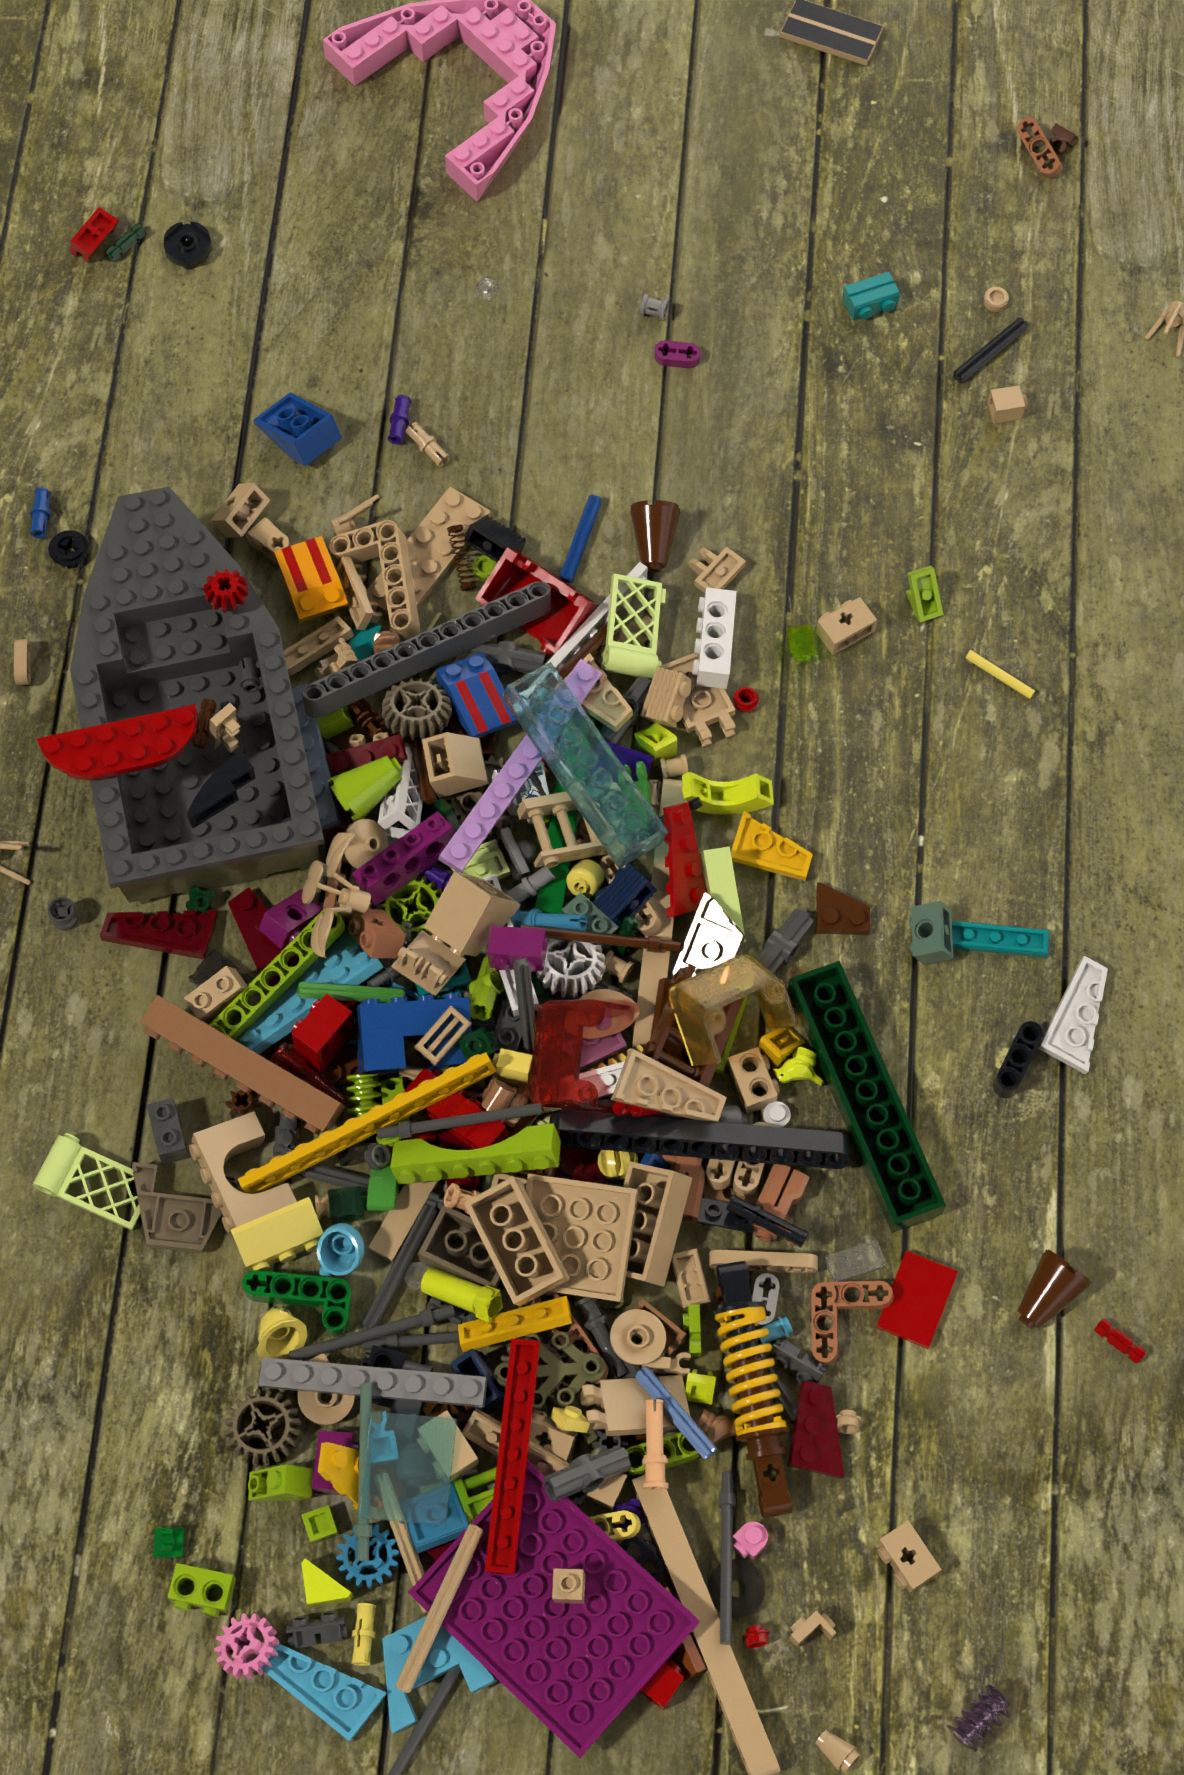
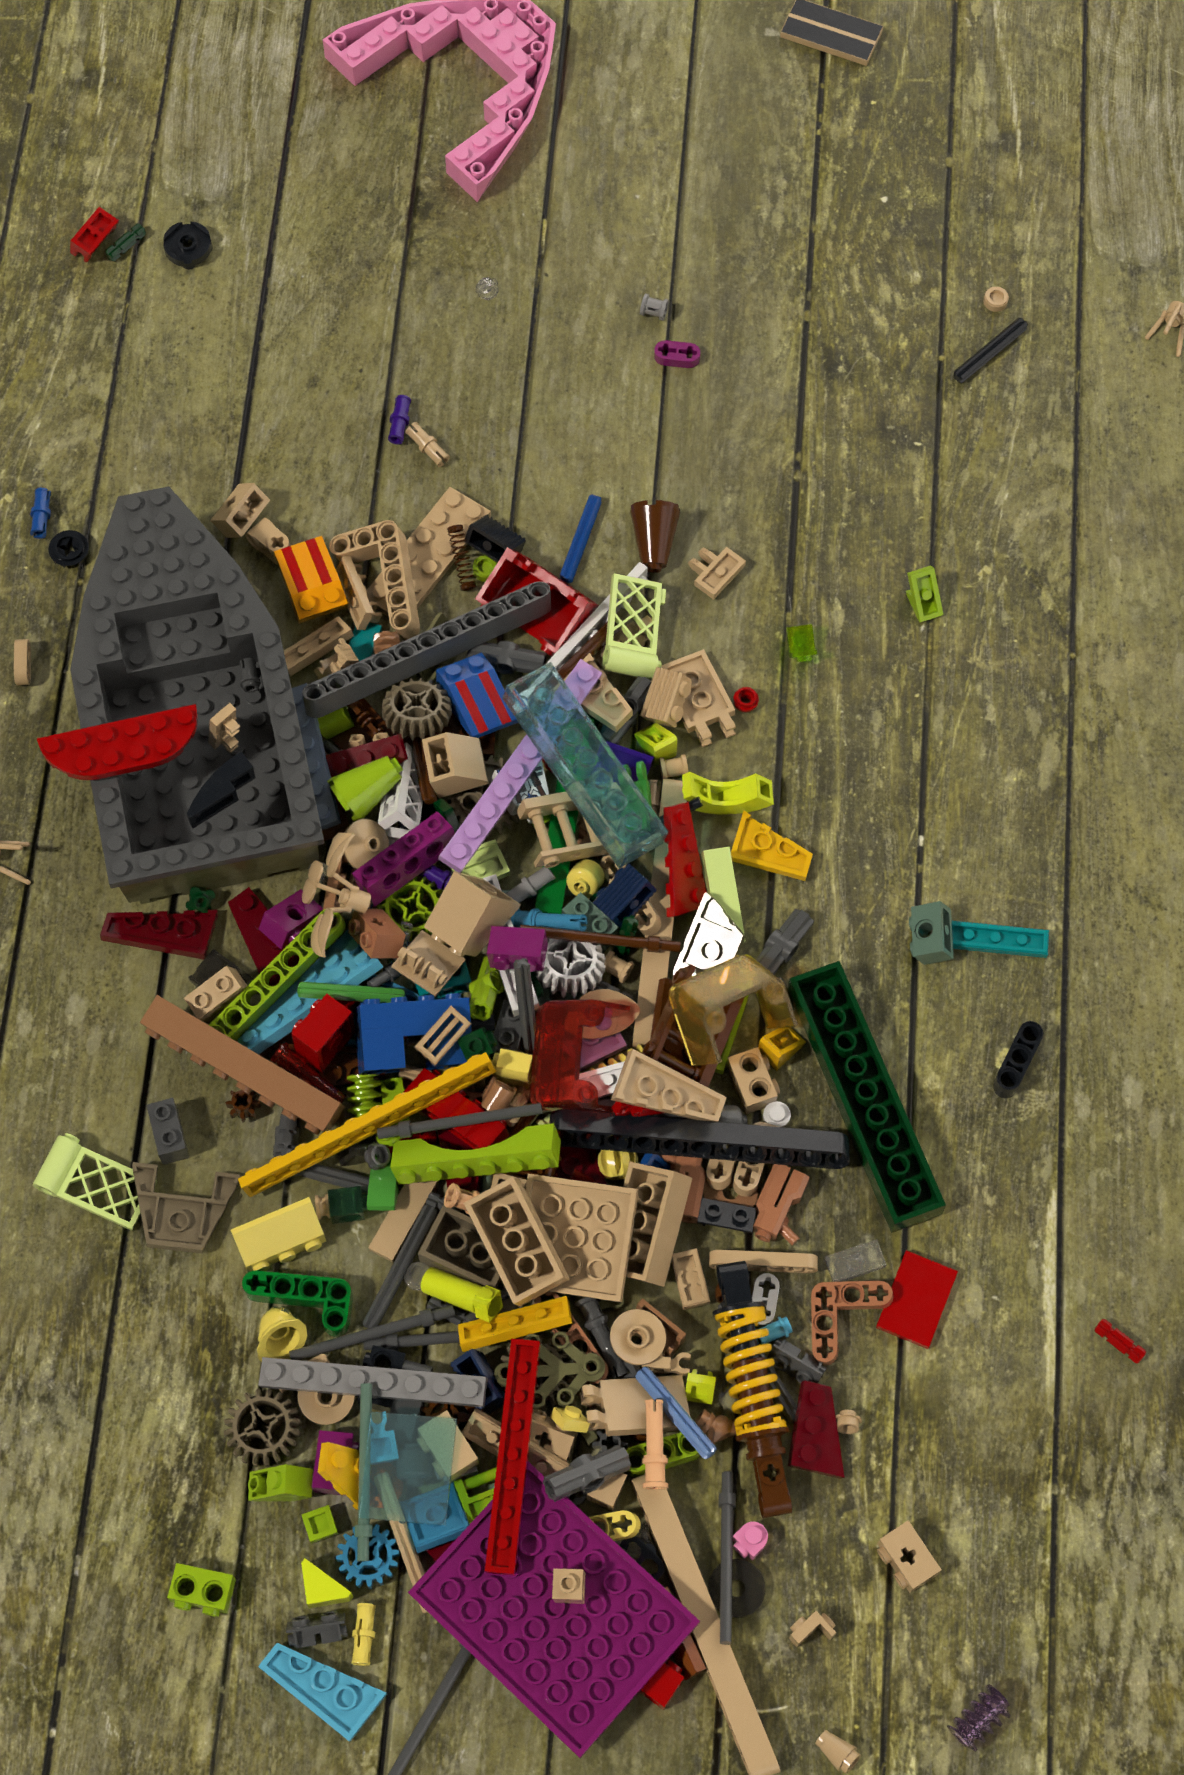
dark grey wheel [48,897,79,931] -> none
green tile [153,1527,185,1559] -> none
tan arch [189,1111,297,1238] -> none
reddish brown axle [192,699,217,749] -> none
red gear [203,567,249,614] -> none
bright pink gear [214,1613,279,1680] -> none
blue slope [253,392,342,466] -> none
medium azure piece [317,1223,365,1277] -> none
tan plant [331,495,380,535] -> none
medium azure wing [382,1616,497,1734] -> none
tan axle [395,1524,483,1693] -> none
flat silver tile [496,827,537,885] -> none
dark purple plate [613,1498,645,1529] -> none
lime plate [682,1304,701,1357] -> none
white brick [692,587,737,689] -> none
black pin [726,1194,809,1248] -> none
red plate [742,1625,770,1649] -> none
neon yellow animal [773,1047,824,1086] -> none
tan brick [816,597,877,655] -> none
reddish brown wing [816,882,870,935] -> none
teal brick [842,272,900,320] -> none
light yellow bar [965,650,1035,699] -> none
tan brick [988,385,1027,424] -> none
nougat beam [1017,117,1062,178] -> none
reddish brown cone [1017,1249,1092,1329] -> none
white wing [1038,956,1108,1074] -> none
reddish brown tile [1049,123,1079,154] -> none

